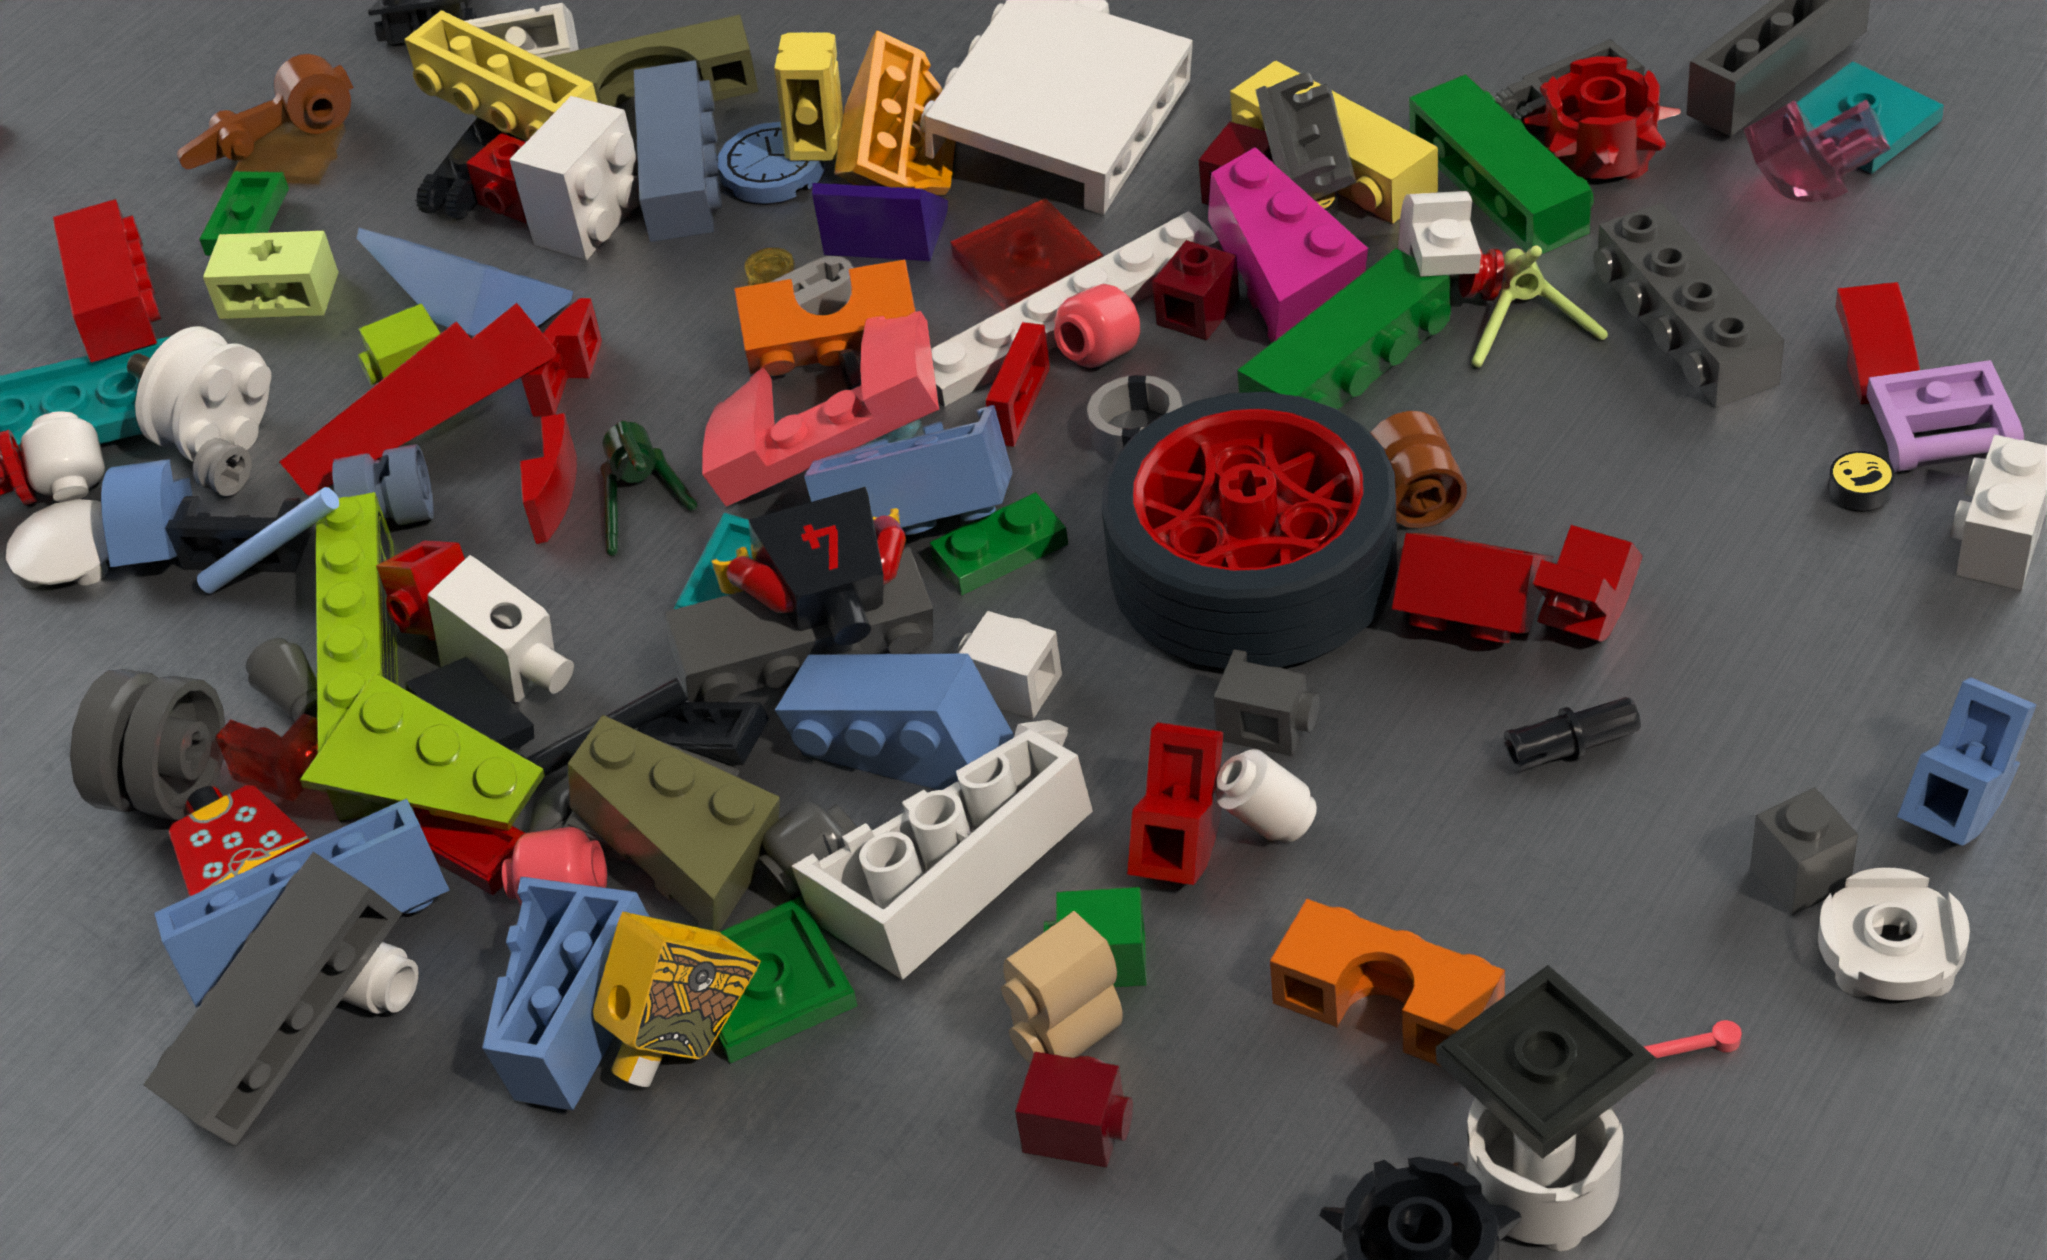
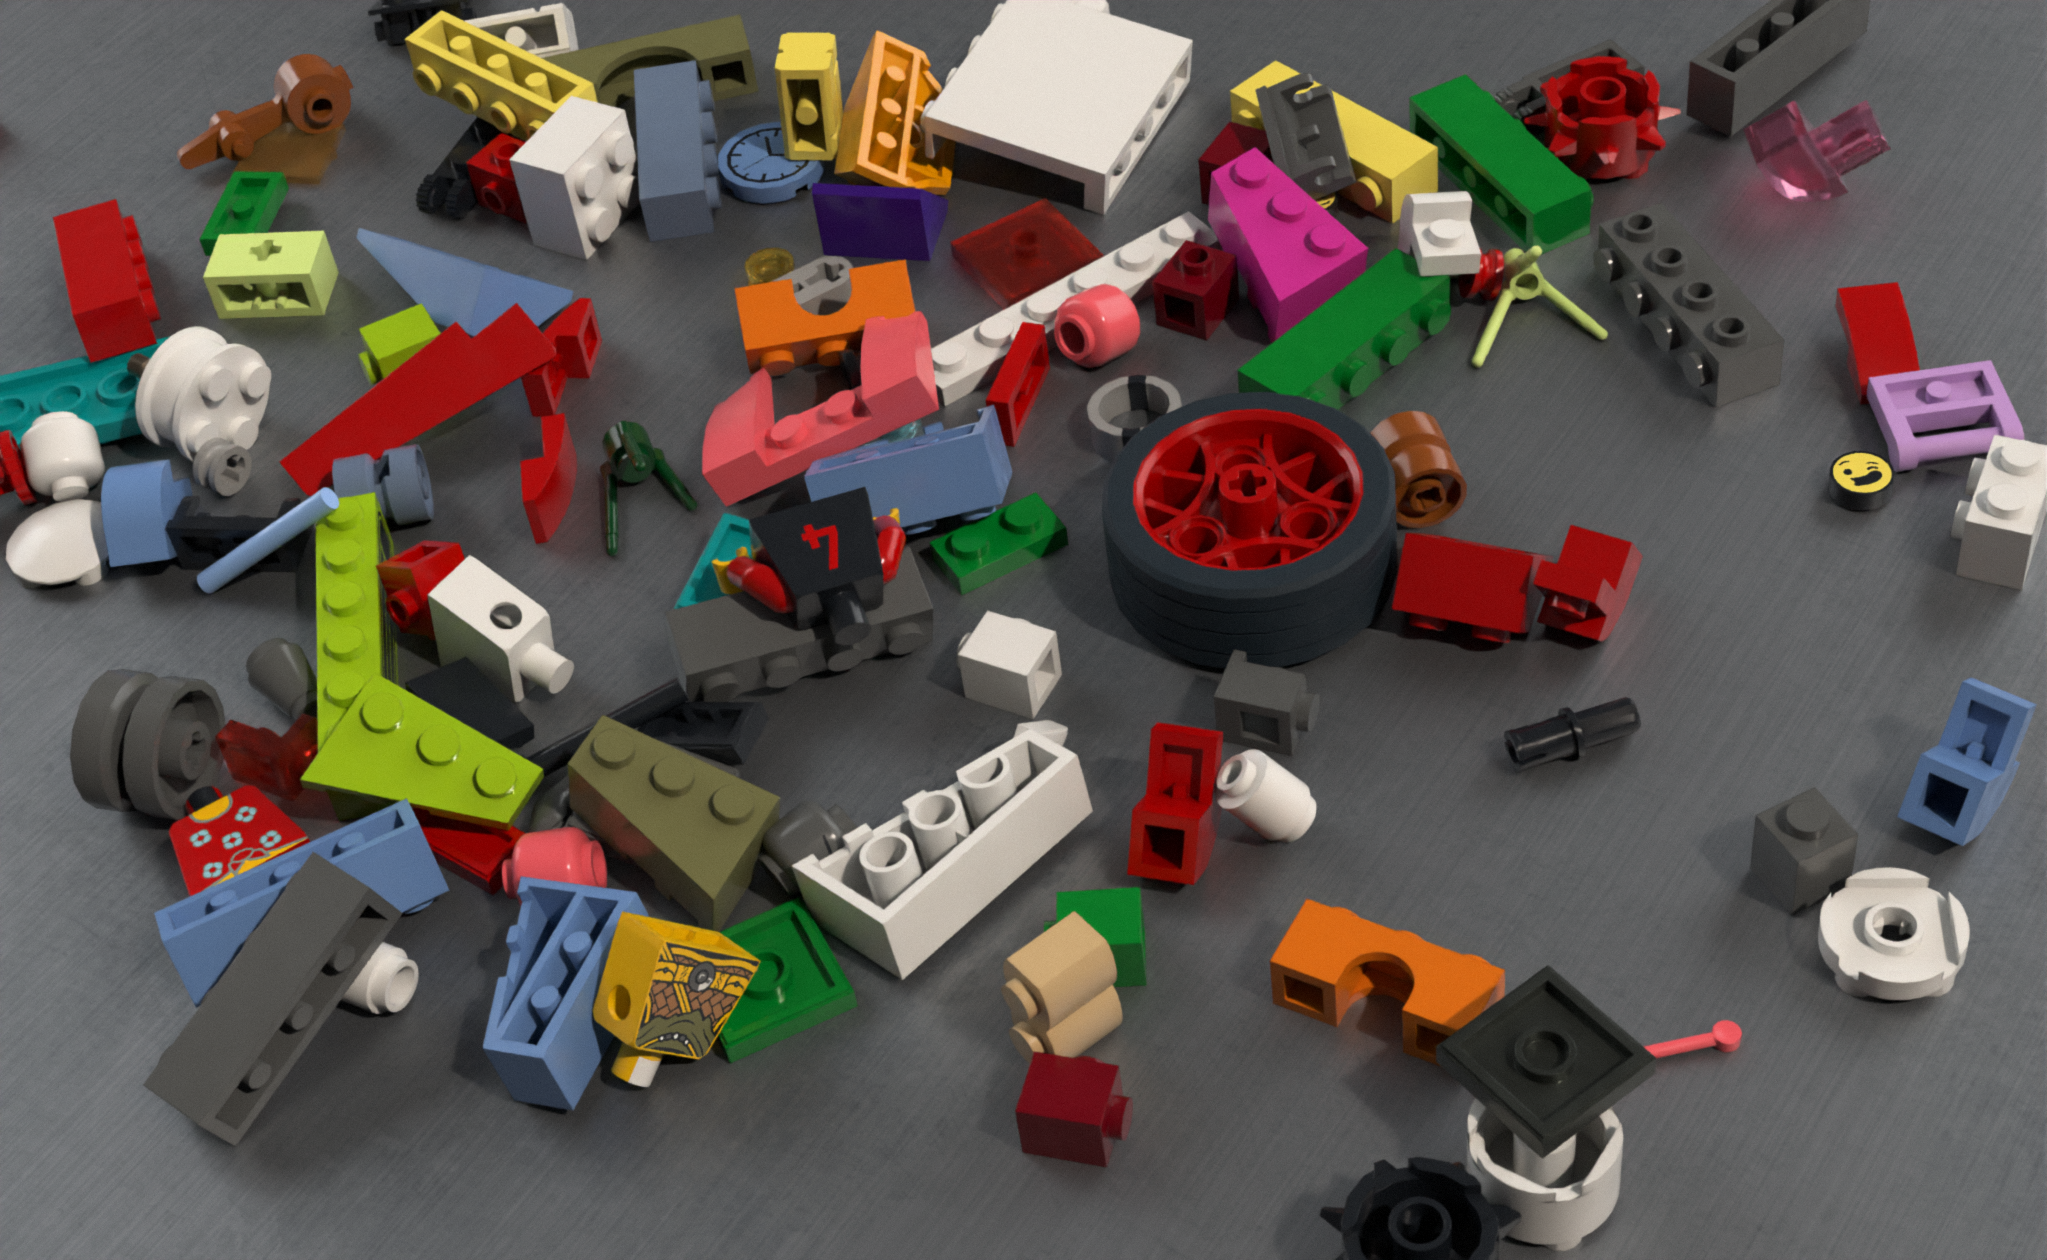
medium blue wedge [775,653,1014,790] -> none
teal plate [1781,61,1944,174] -> none

